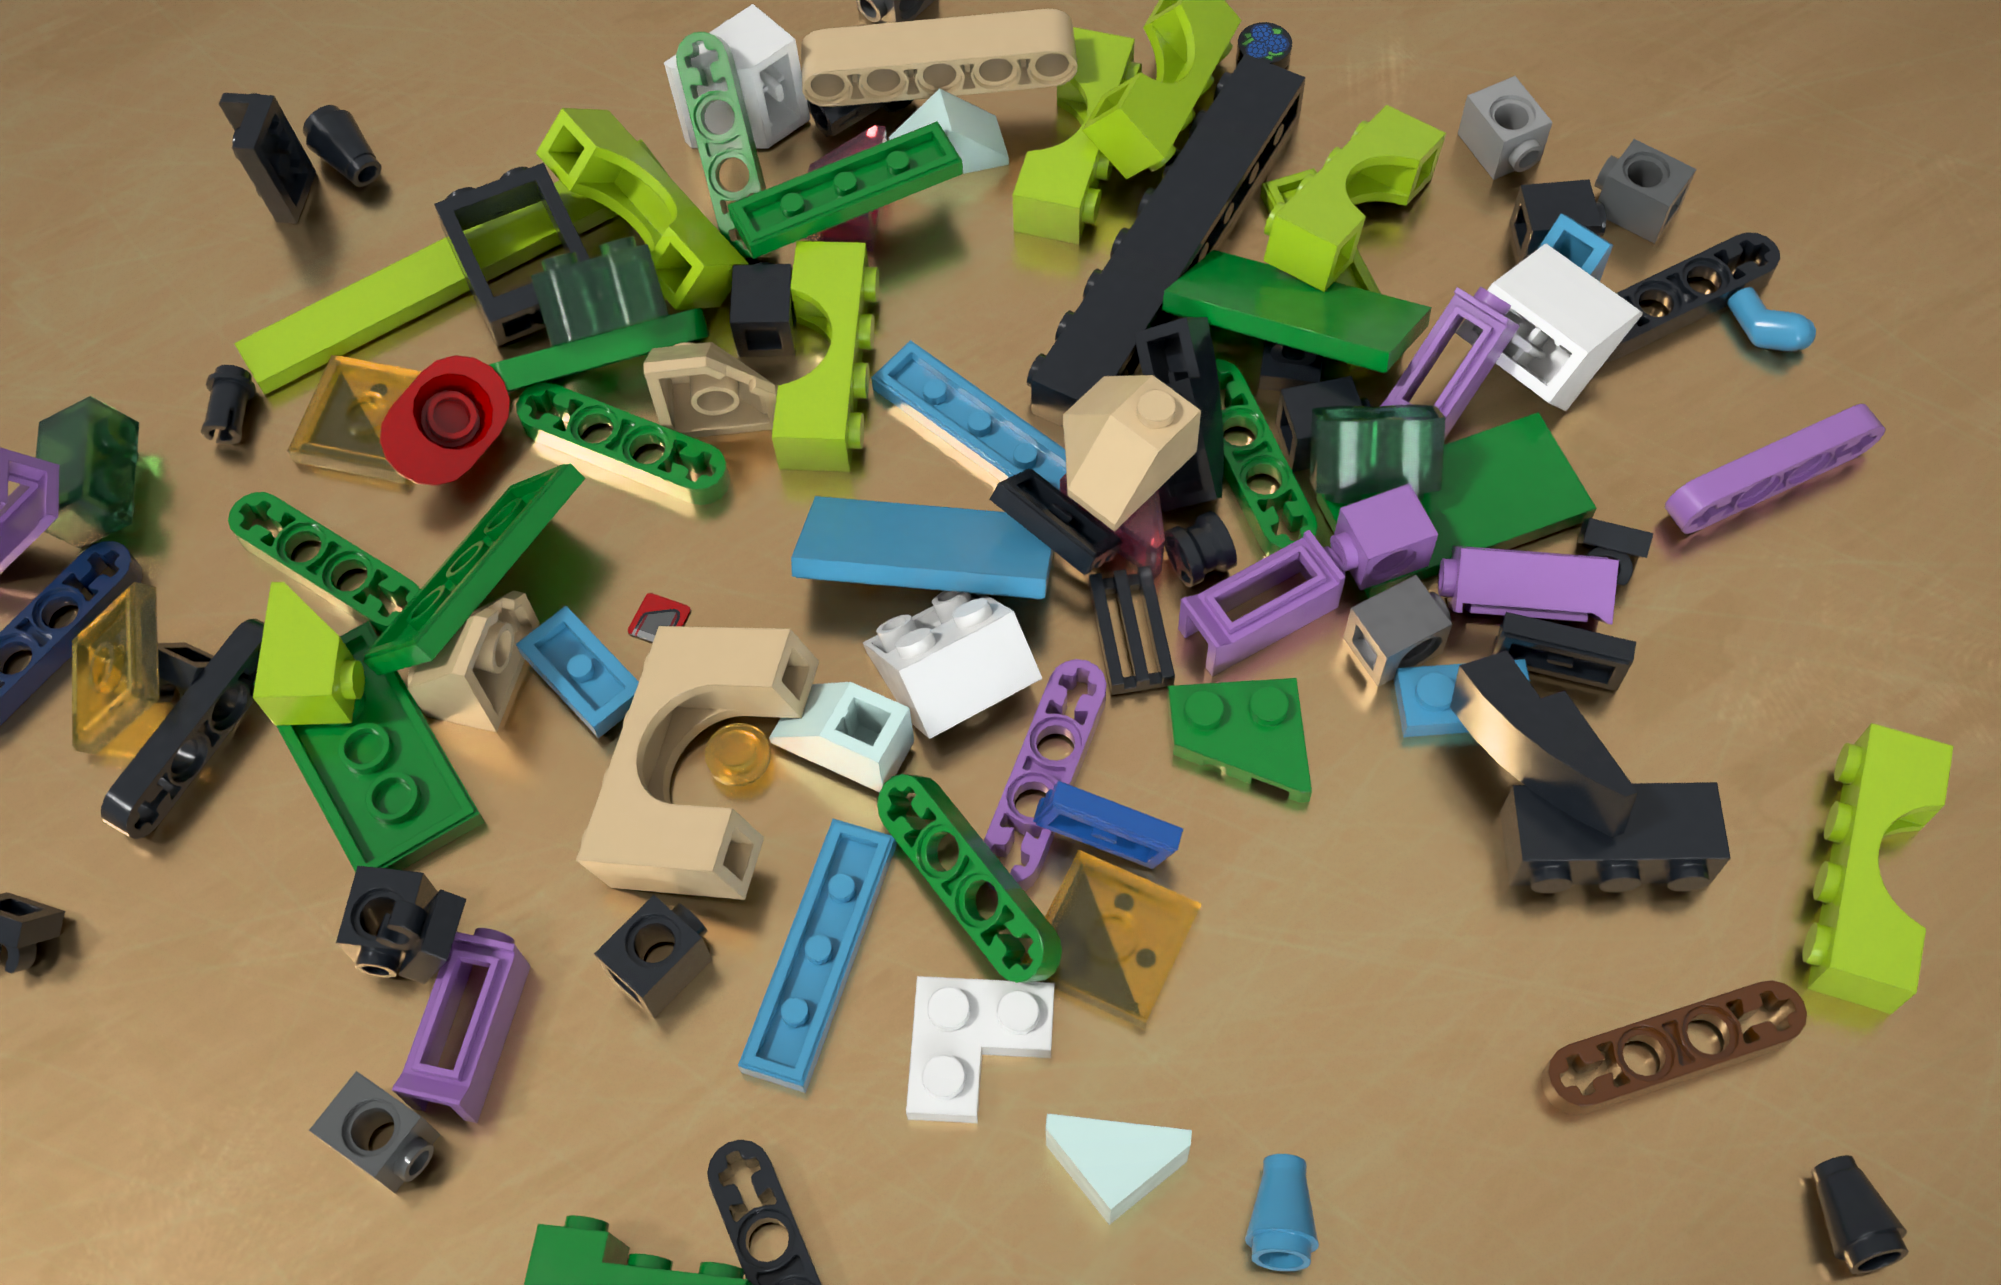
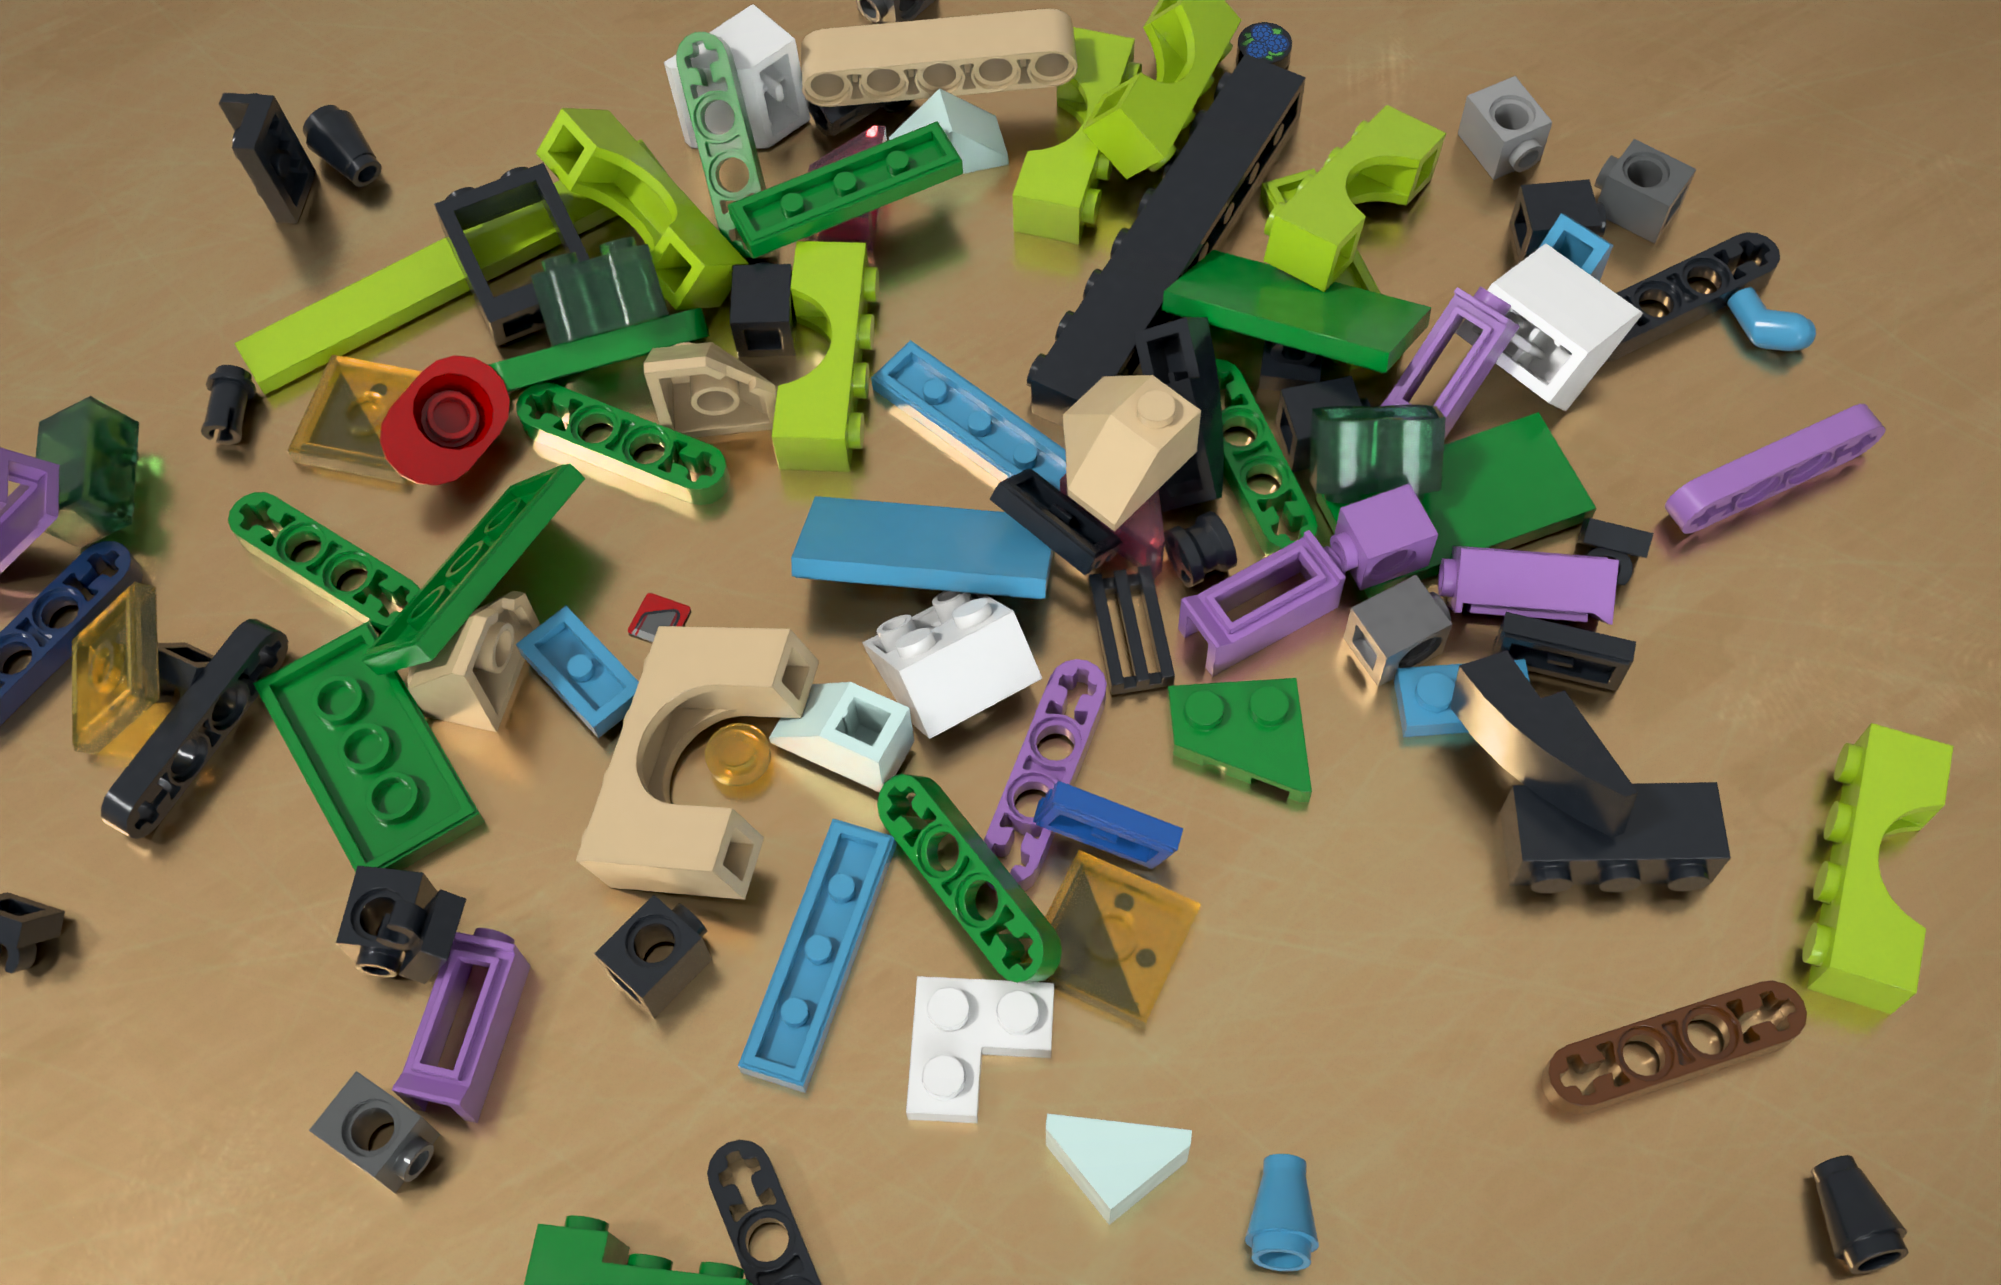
lime slope [253,582,365,725] -> none

